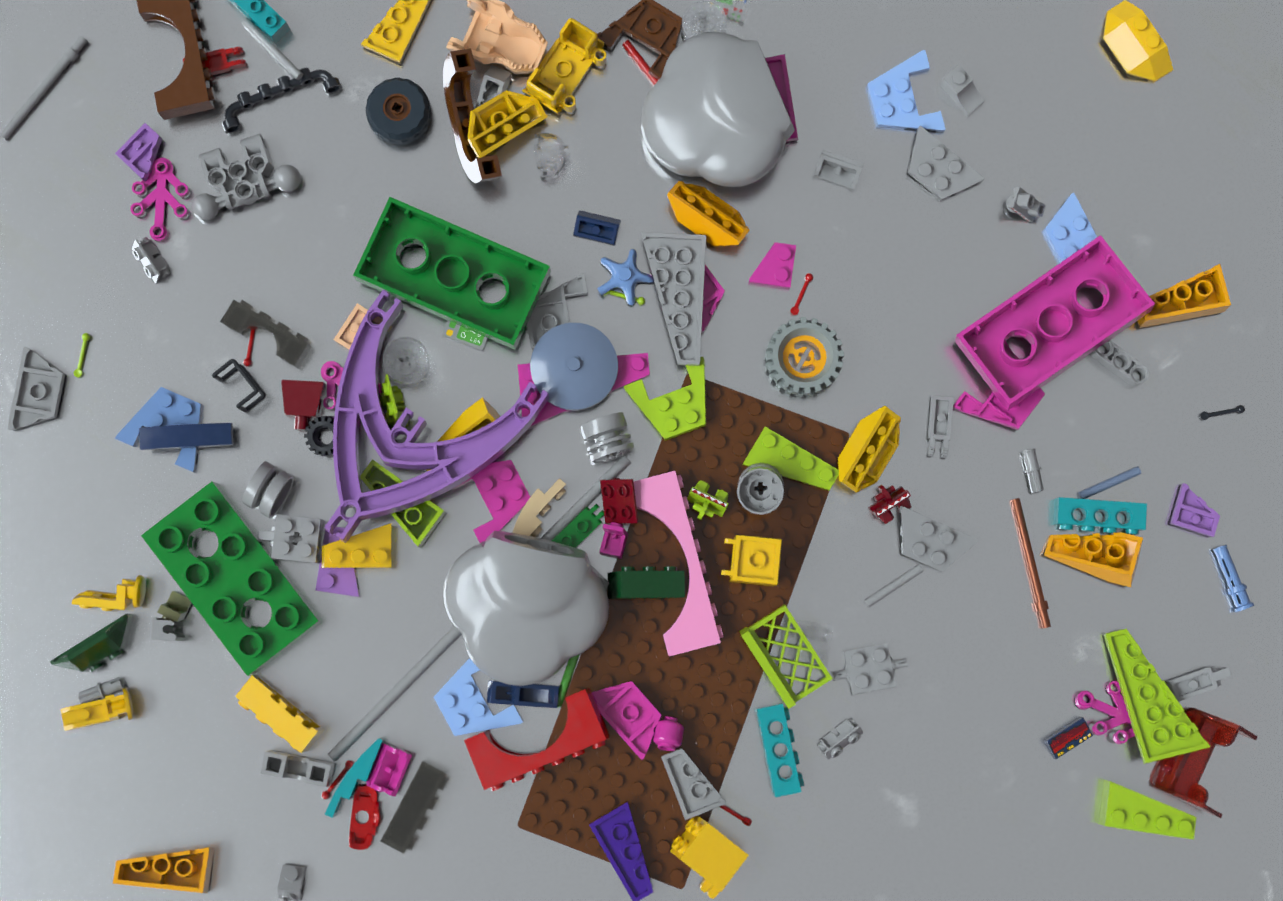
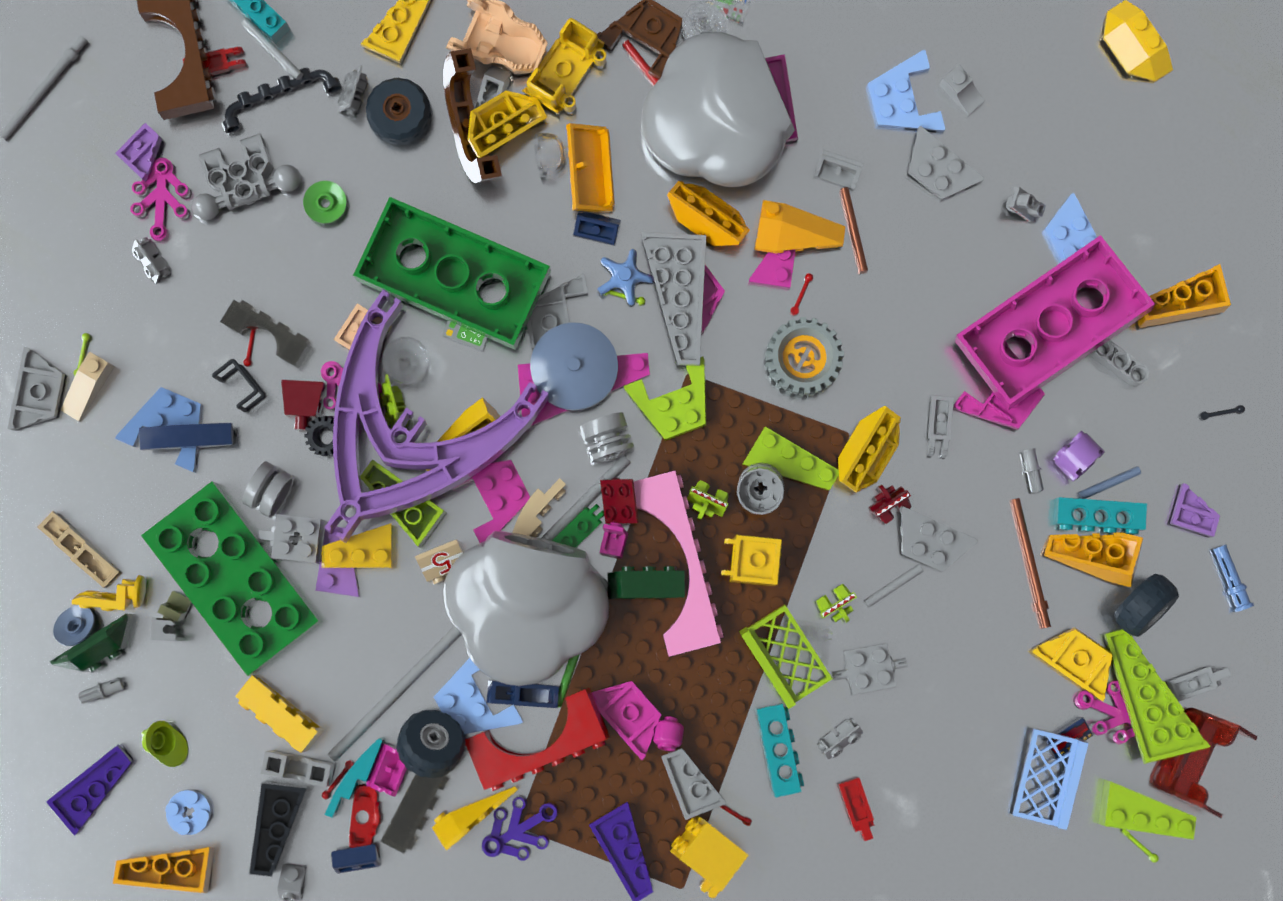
yellow piece [60,688,133,731] -> none
none -> tan slope [37,510,119,588]
none -> dark purple wing [46,744,132,836]
none -> sand blue dish [53,605,95,646]
none -> tan slope [61,351,115,422]
none -> lime piece [141,721,188,767]
none -> light blue plate [165,790,212,835]
none -> black wedge [249,781,307,877]
none -> bright green dish [303,181,347,224]
none -> dark blue slope [331,844,381,874]
none -> light grey hinge [337,65,368,116]
none -> black wheel [396,710,466,778]
none -> tan slope [415,539,464,585]
none -> yellow wedge [432,785,519,850]
none -> dark purple plant [481,796,558,861]
none -> light orange container [566,123,615,213]
none -> light orange wedge [755,200,846,254]
none -> lime hips [815,584,857,623]
none -> red hinge [838,777,875,841]
none -> copper bar [840,187,868,273]
none -> light blue fence [1012,728,1089,830]
none -> yellow wing [1032,627,1112,701]
none -> medium lavender brick [1053,431,1105,482]
none -> black wheel [1115,574,1179,637]
none -> lime hinge [1121,829,1159,863]

